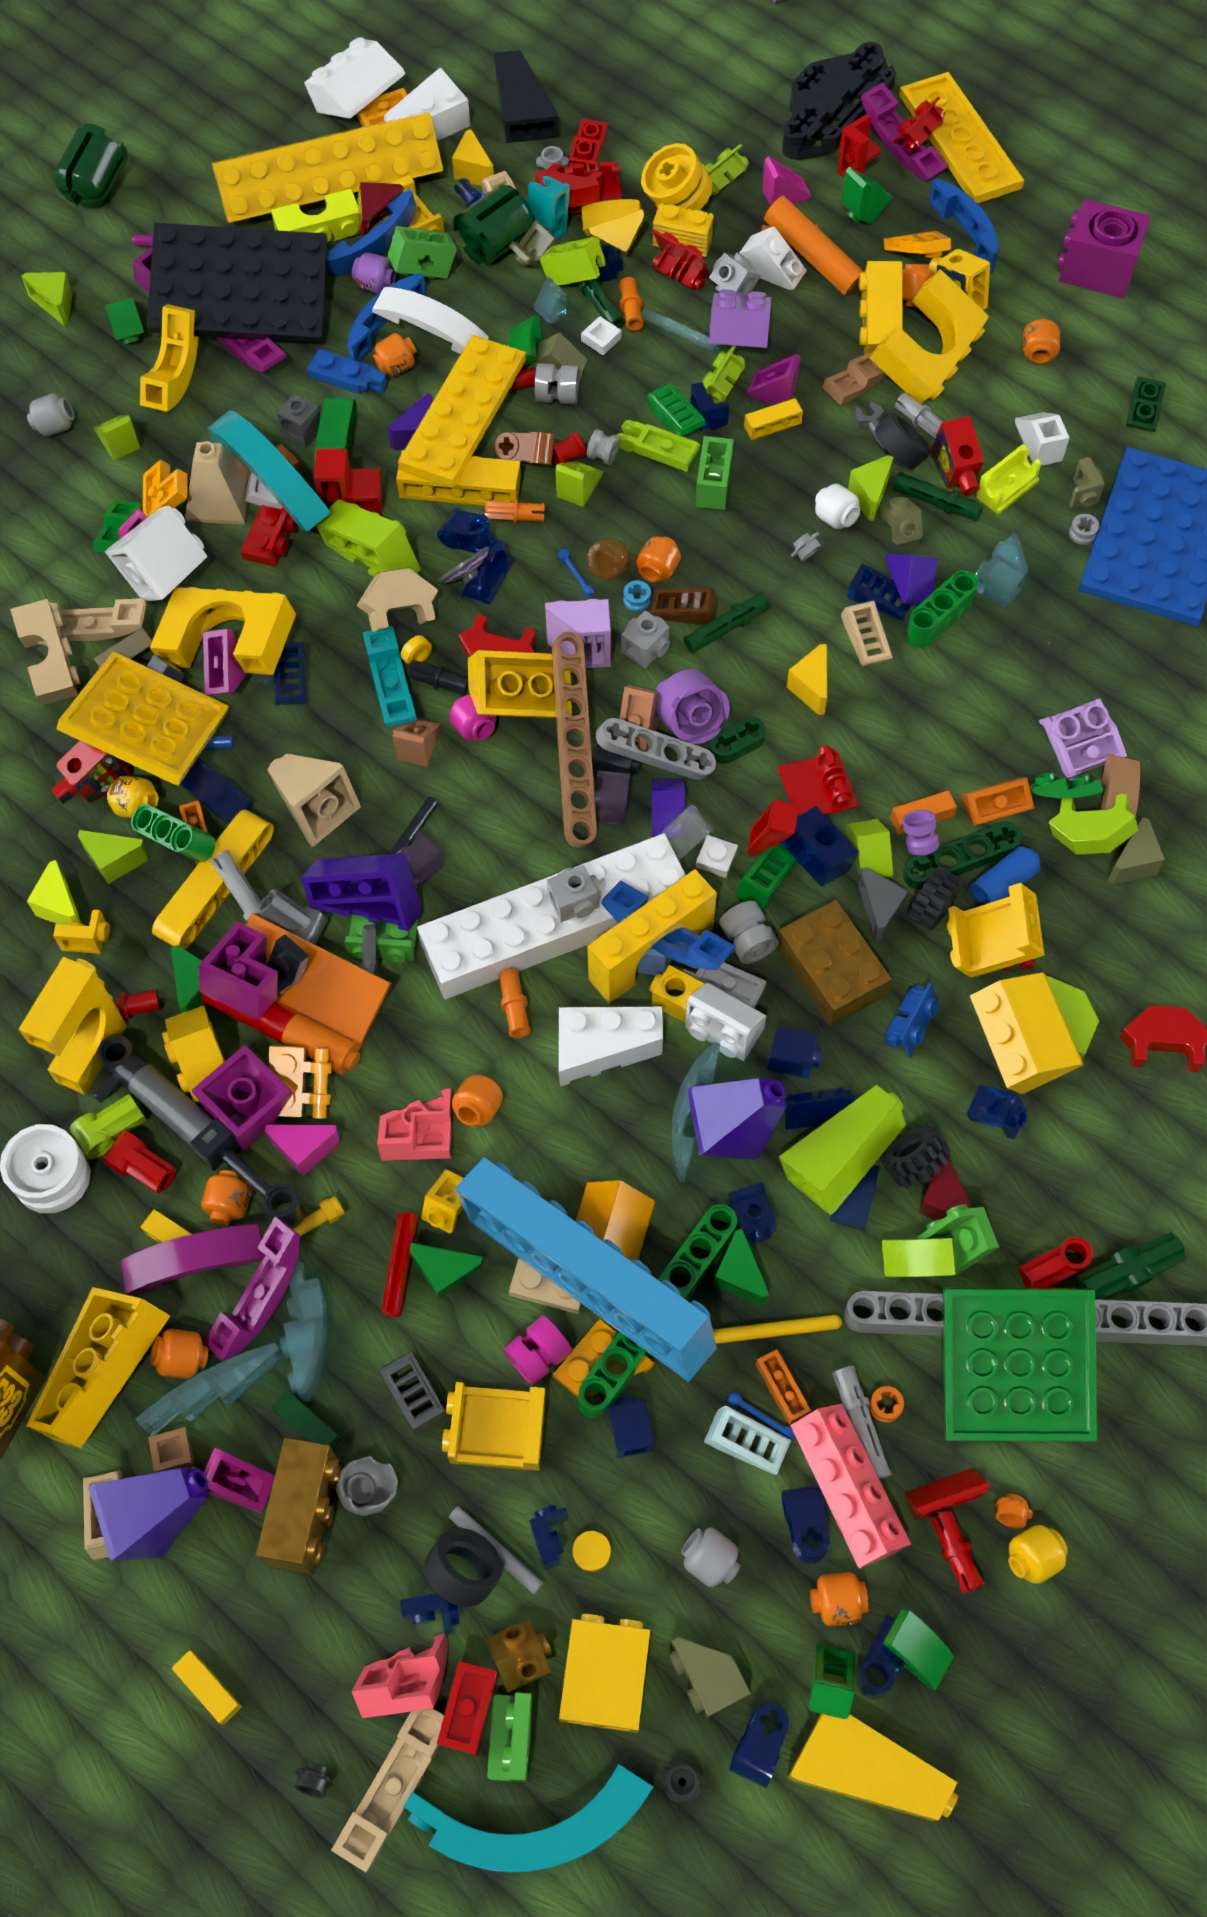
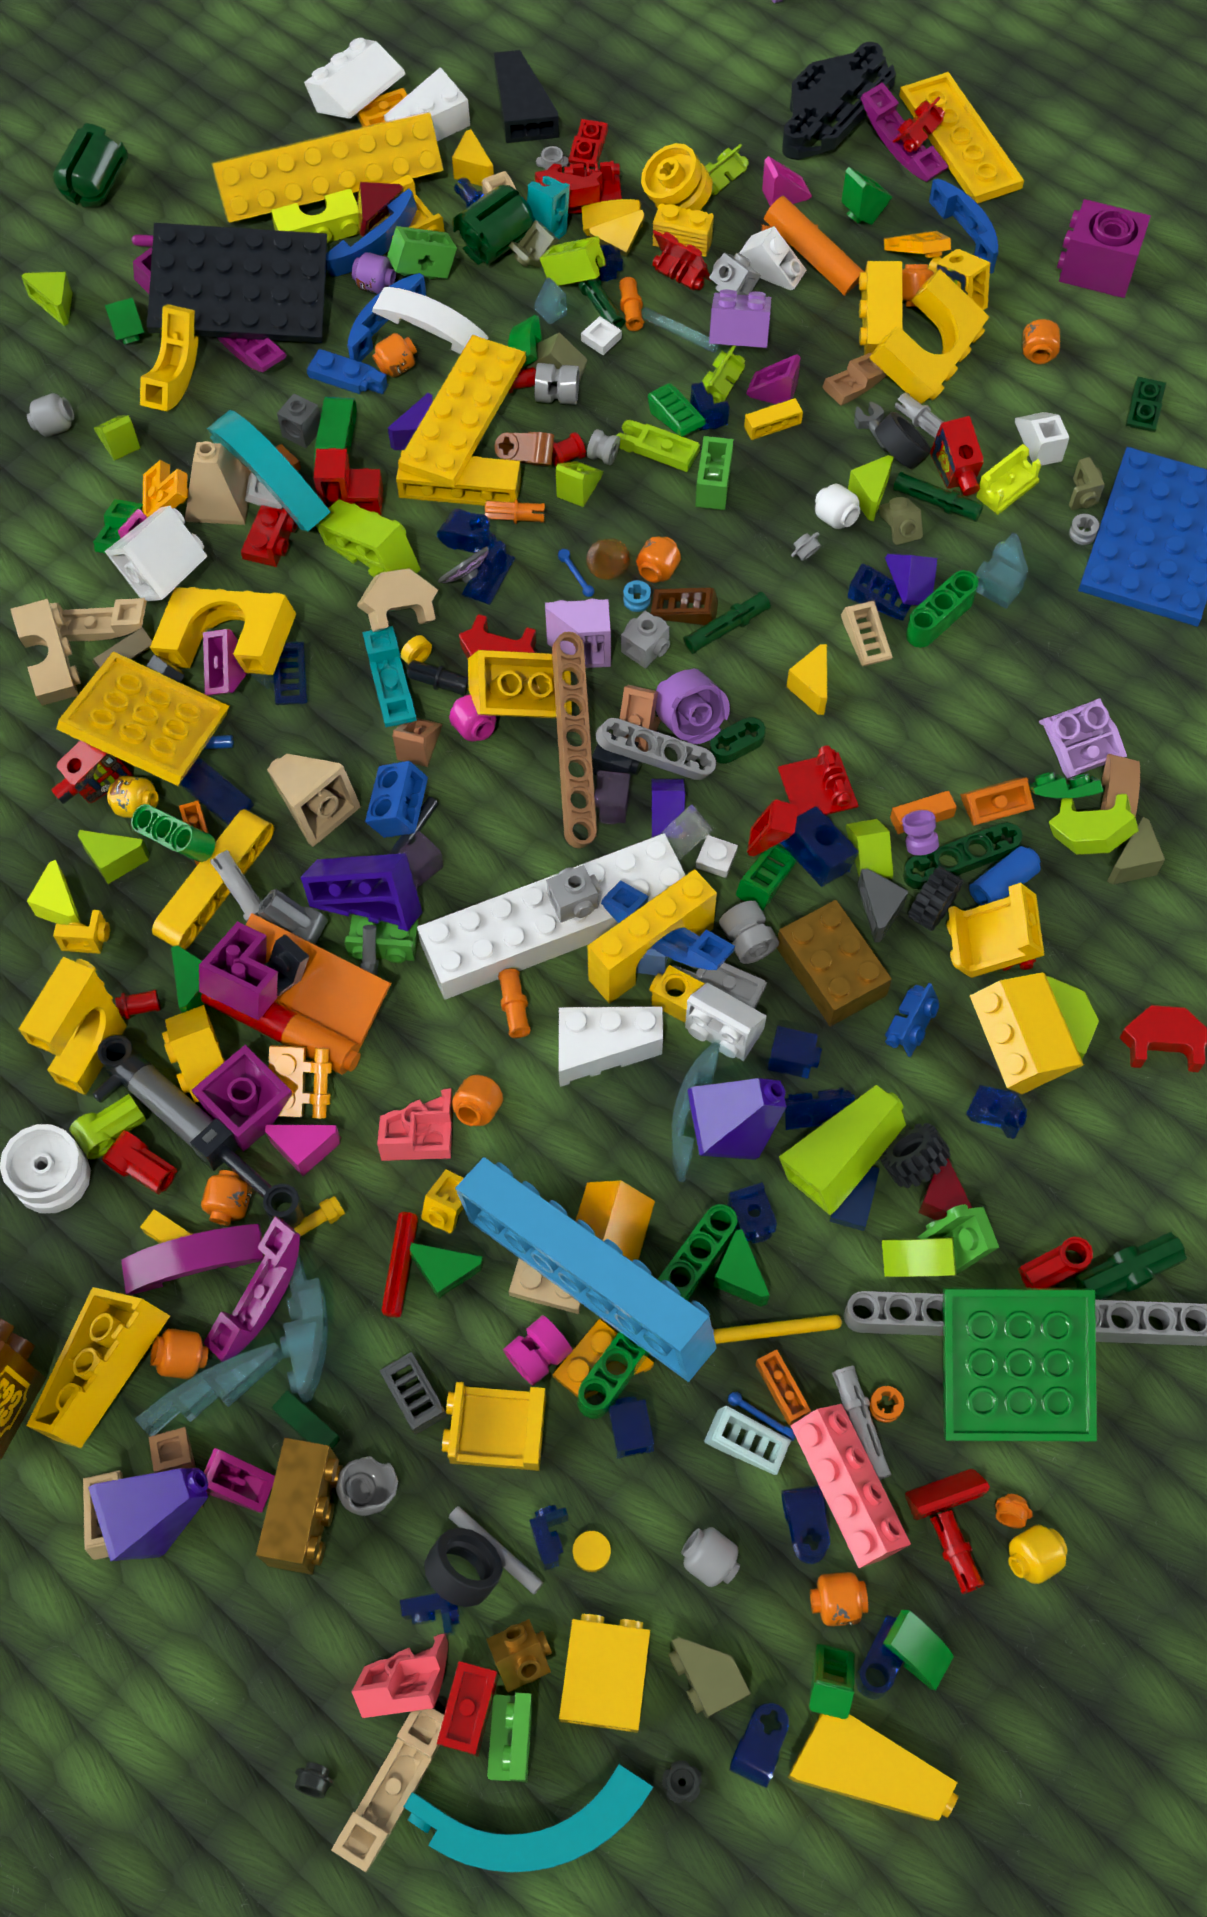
yellow piece [171,1650,242,1725] -> none
red panel [837,115,881,178] -> none
none -> blue brick [365,761,428,838]

